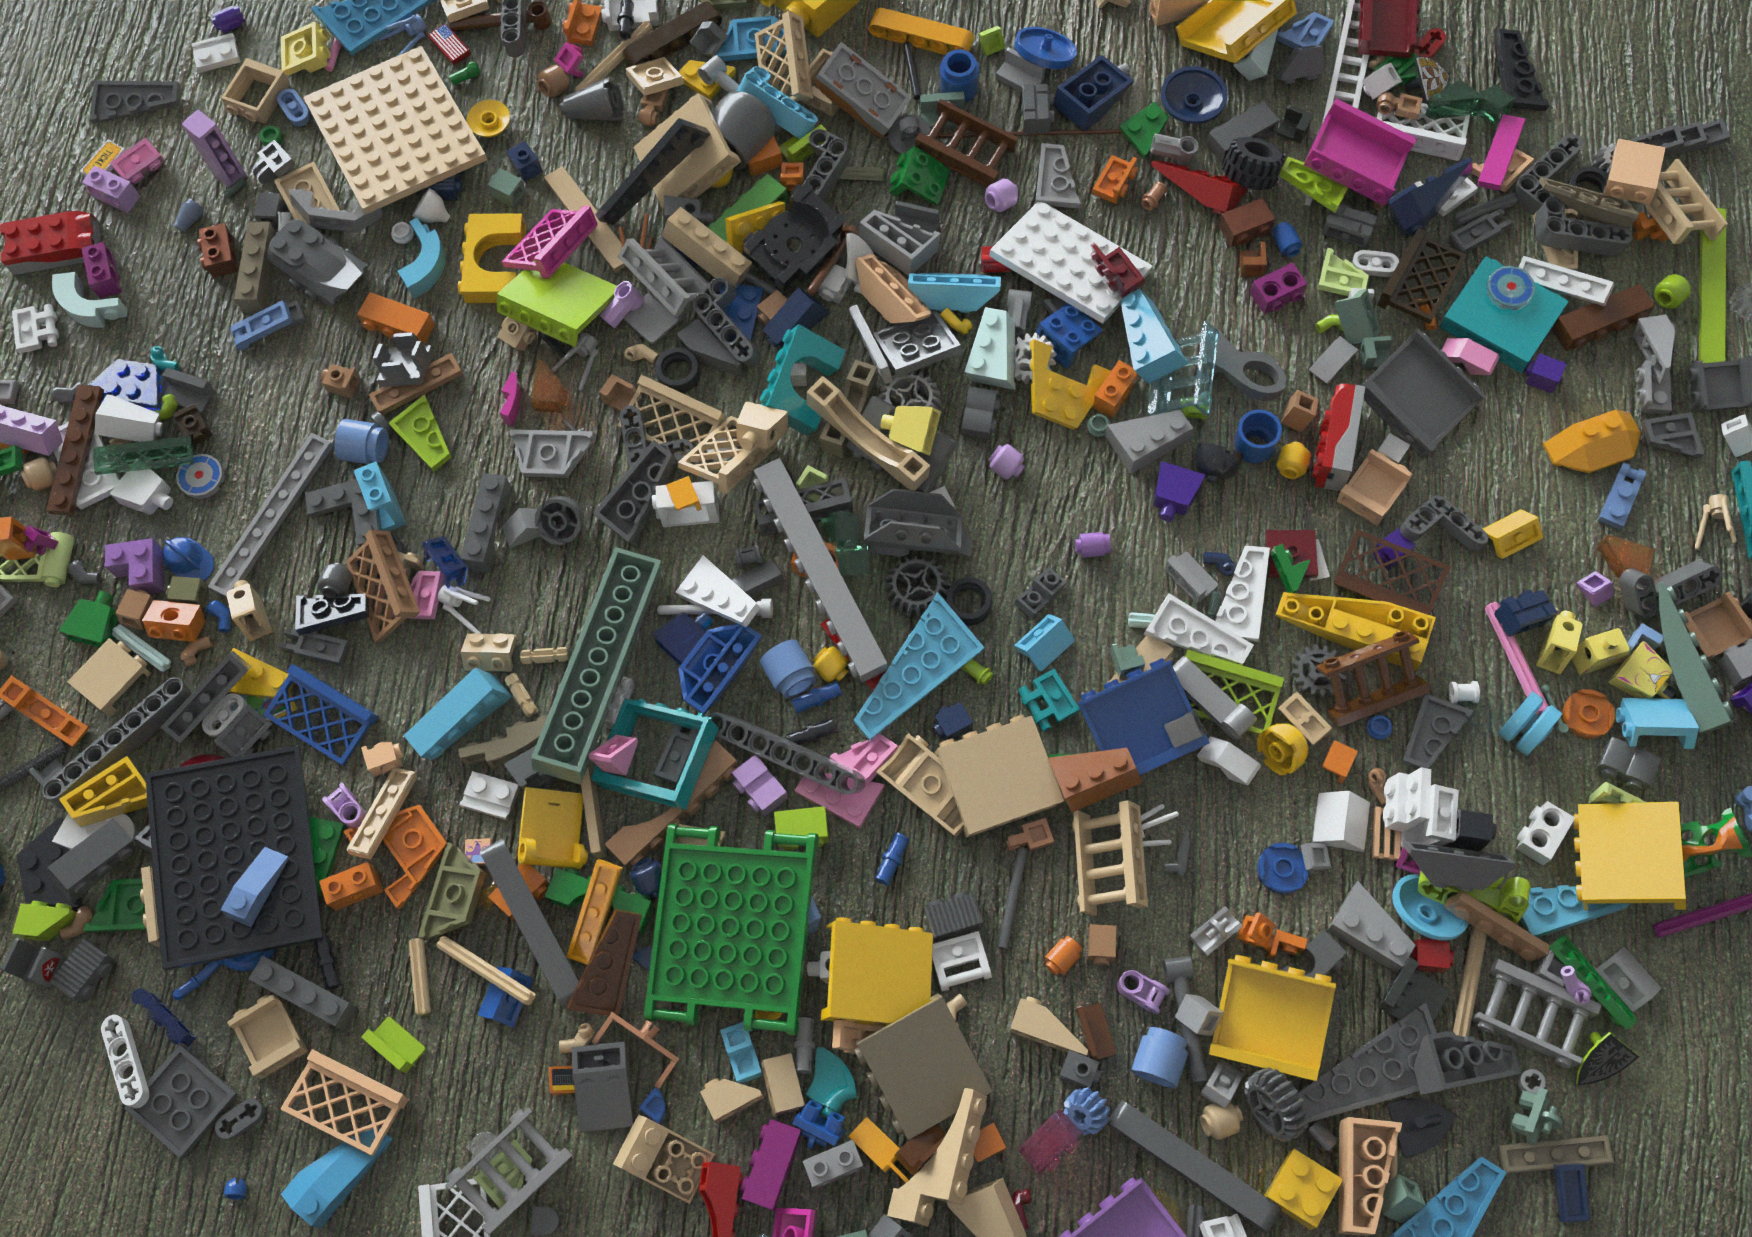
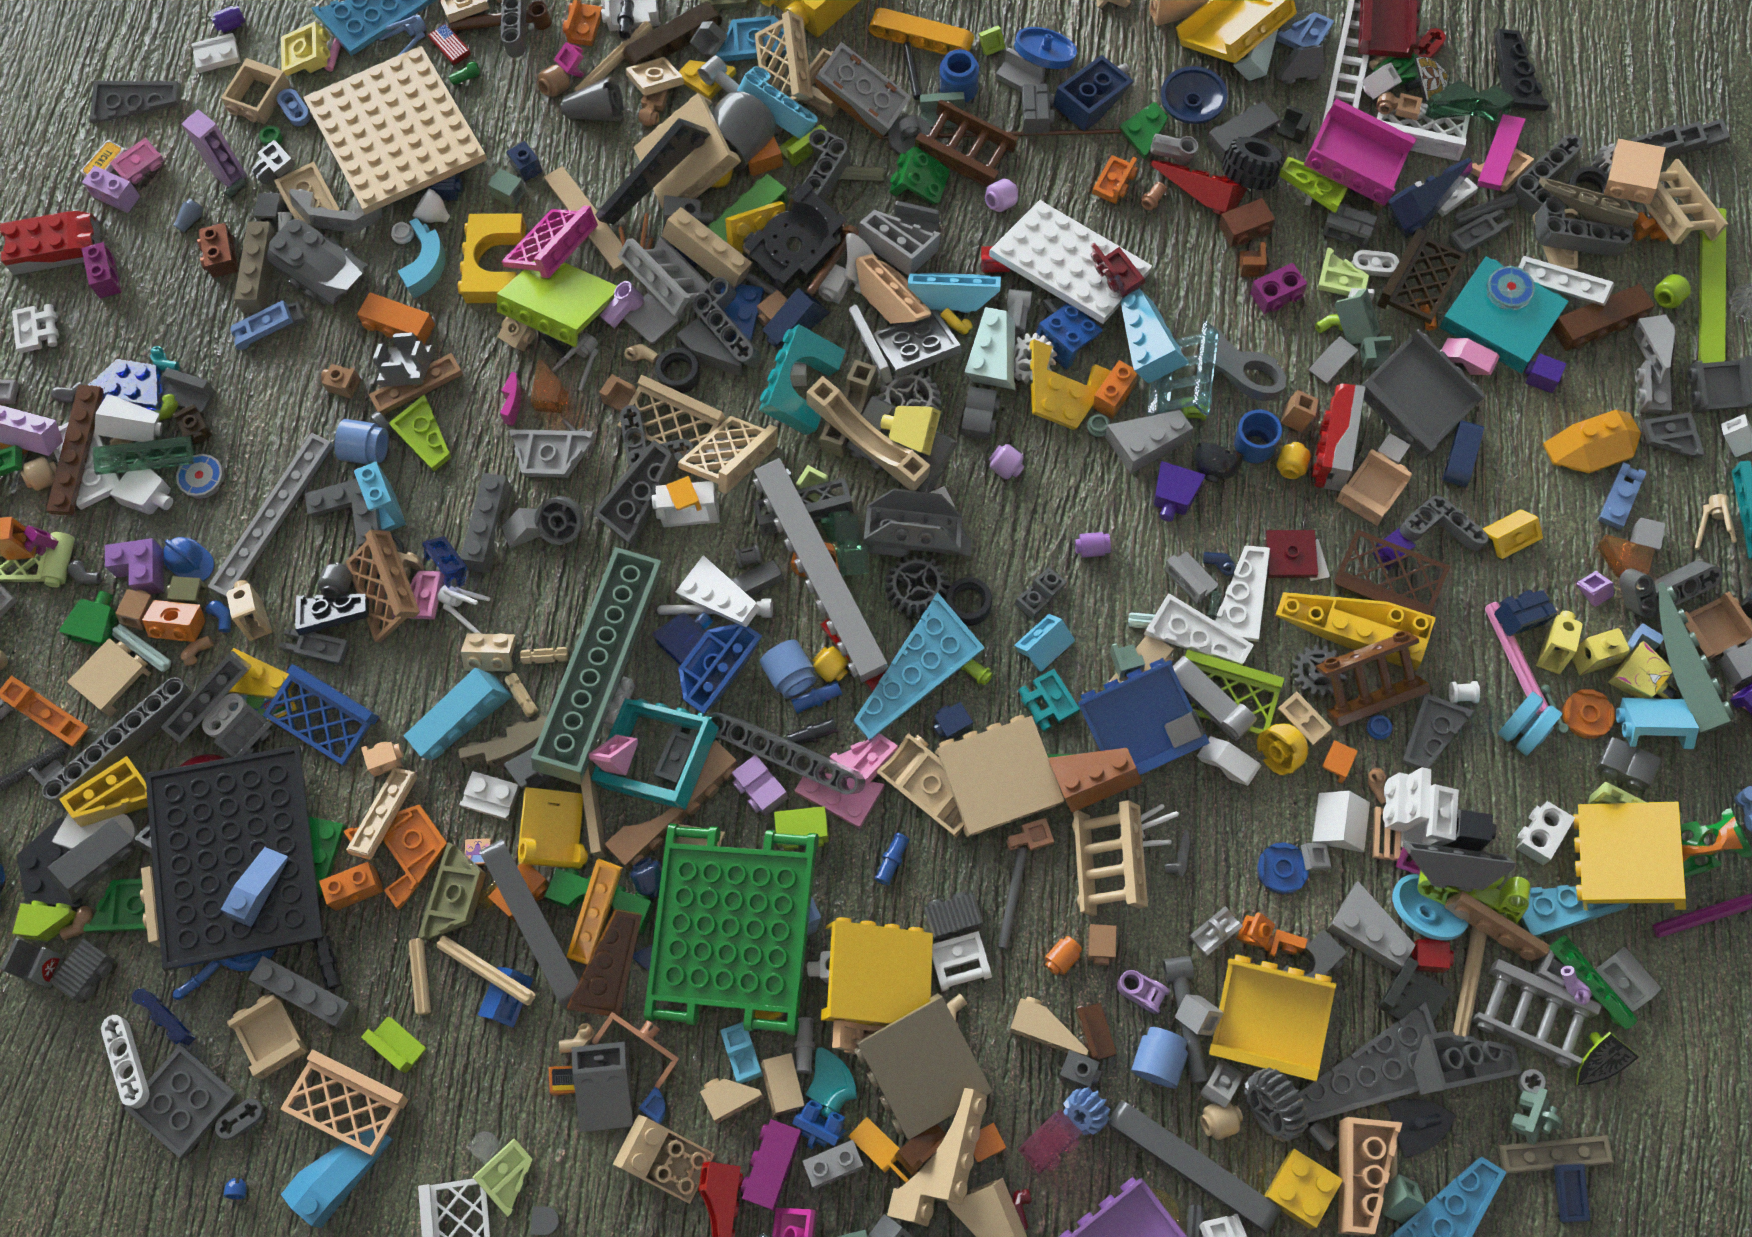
light aqua arch [52,272,127,328] -> none
lavender piece [322,782,367,828] -> none
light grey fence [445,1107,572,1235] -> none
yellow dish [467,100,510,138] -> none
tan torso [736,401,788,450] -> none
orange bracket [780,162,804,191] -> none
light grey wing [1035,143,1080,209] -> none
green slope [1270,544,1310,593] -> none
blue brick [1272,222,1303,257] -> none
none -> dark blue beam [1442,420,1484,488]
none -> light grey panel [1628,518,1665,553]

